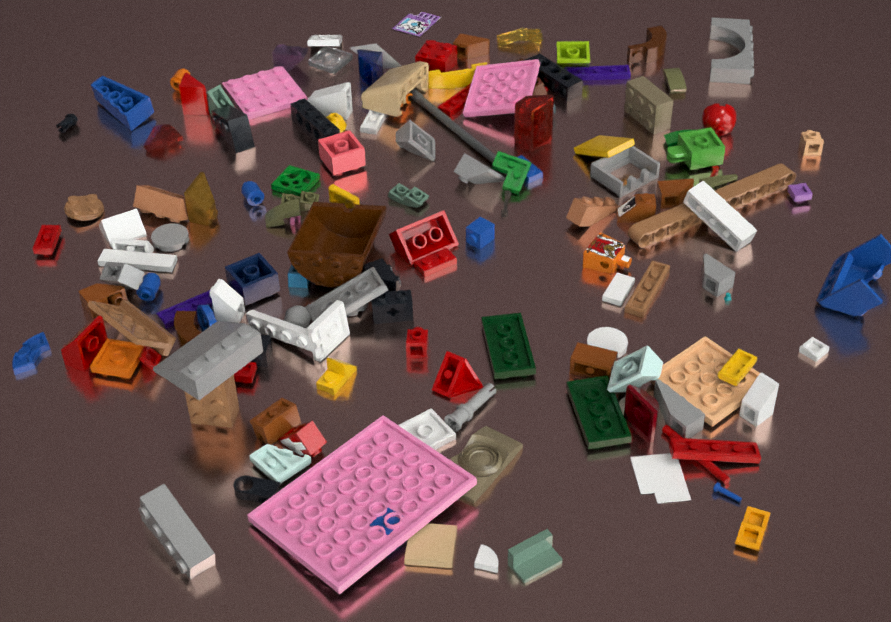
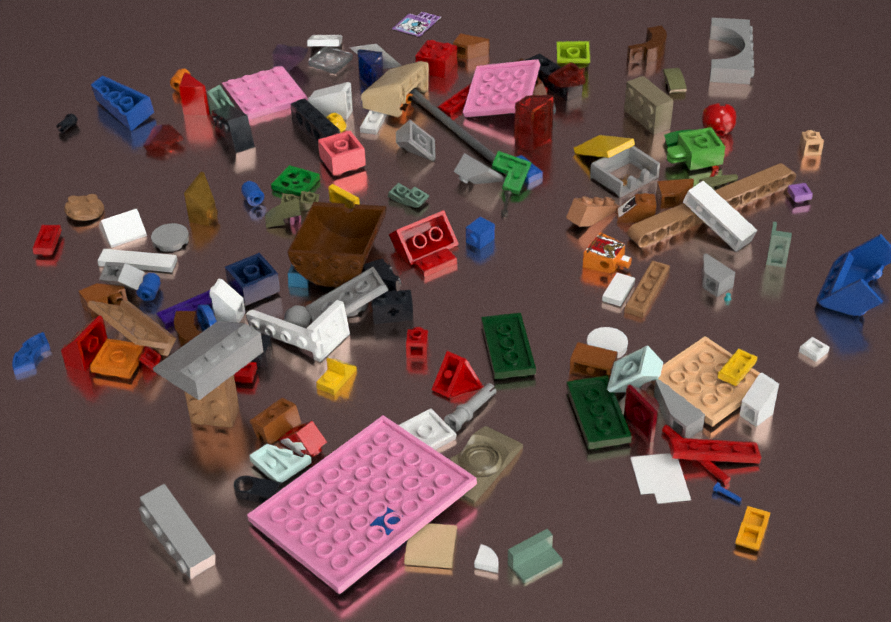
white slope [111,238,154,253] -> none
nougat brick [133,185,189,223] -> none
yellow slope [428,62,487,89] -> none
clear yellow arm [497,28,543,47] -> none
dark purple tile [564,65,631,81] -> none
none -> clear red slope [548,62,586,88]
none -> sand green panel [766,222,792,268]

